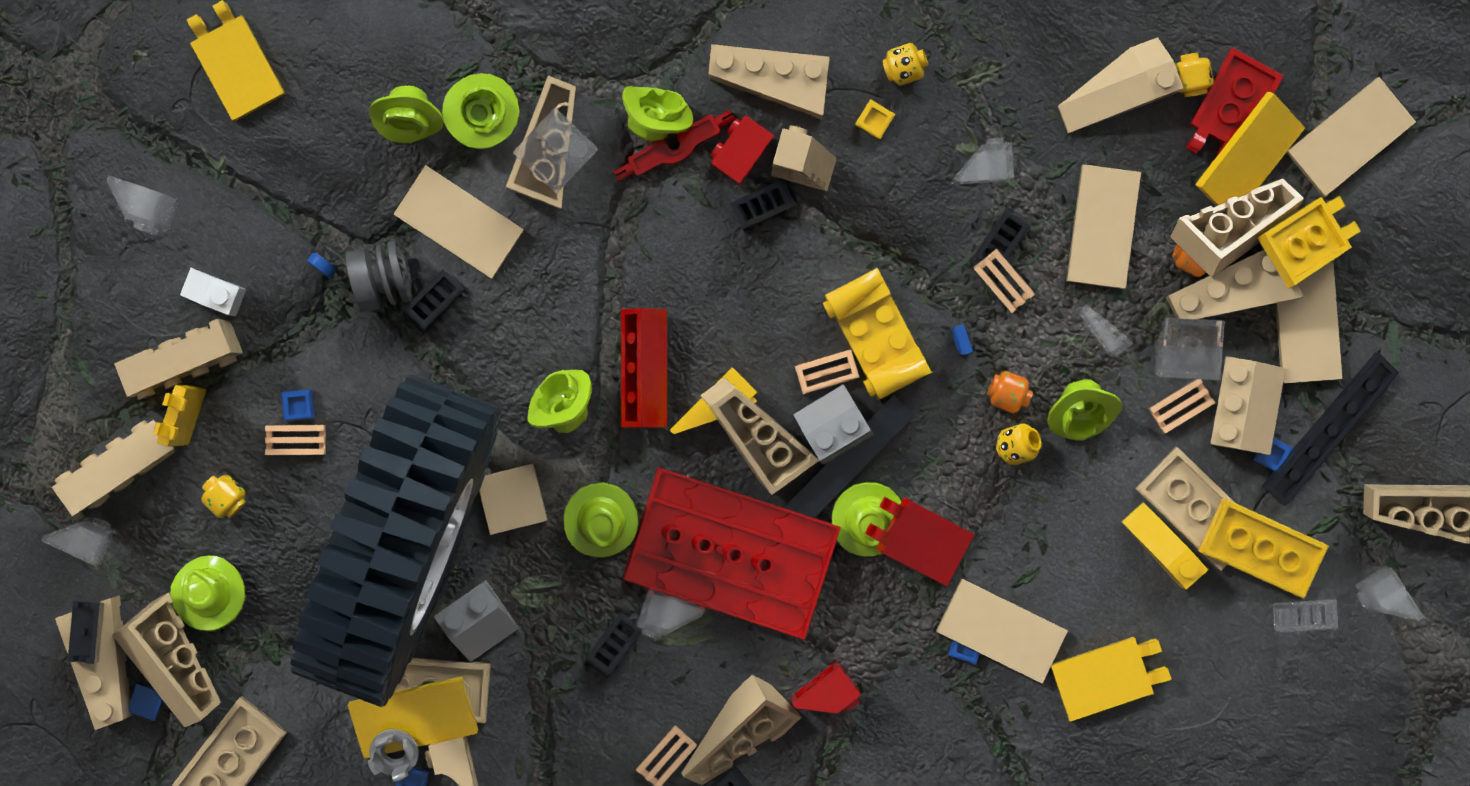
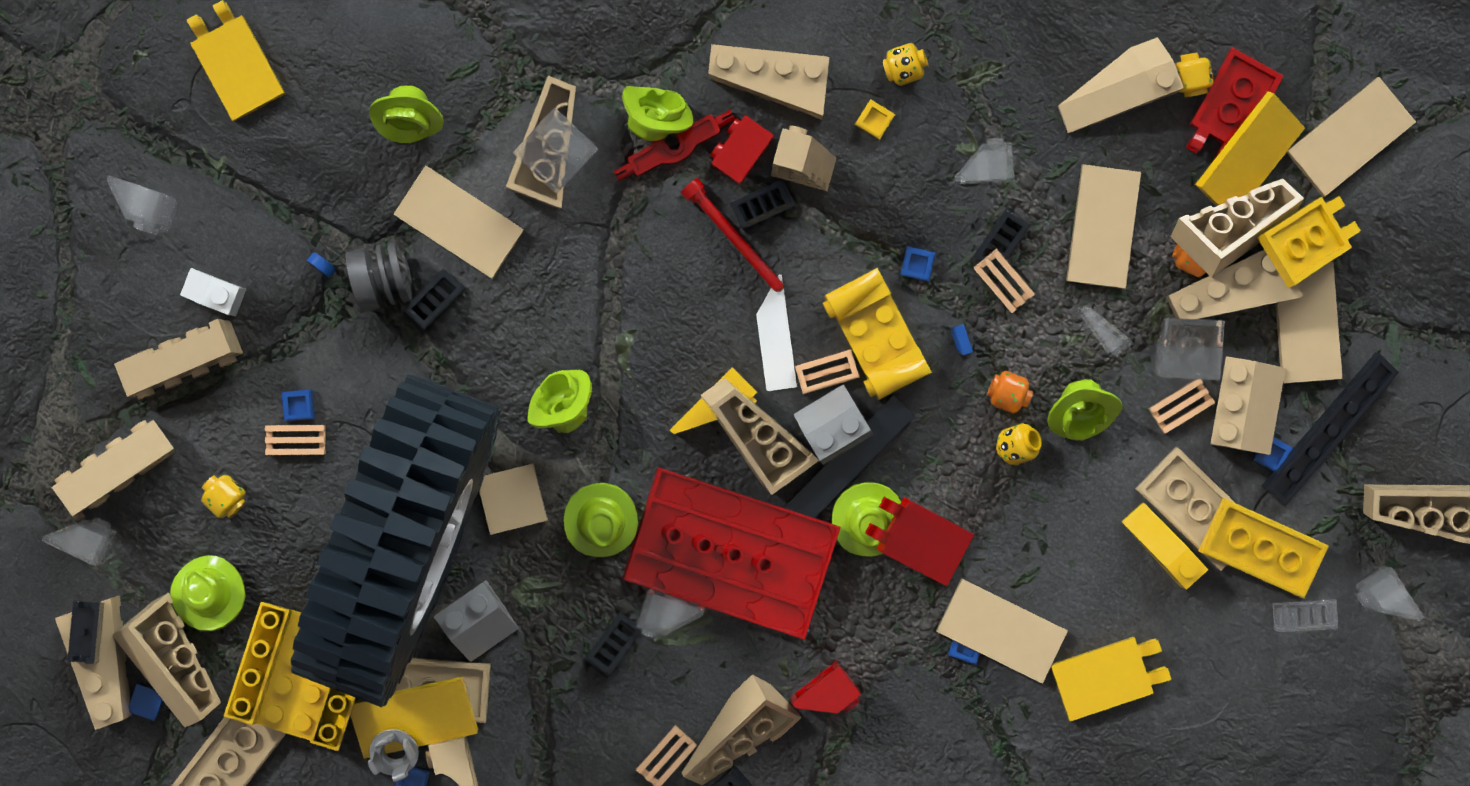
yellow tile [153,385,207,446] -> none
lime hat [442,73,520,149] -> none
red brick [621,308,667,427] -> none
none -> yellow slope [224,602,356,751]
none -> red piece [680,177,784,292]
none -> white sticker [756,275,797,391]
none -> blue tile [900,246,935,282]

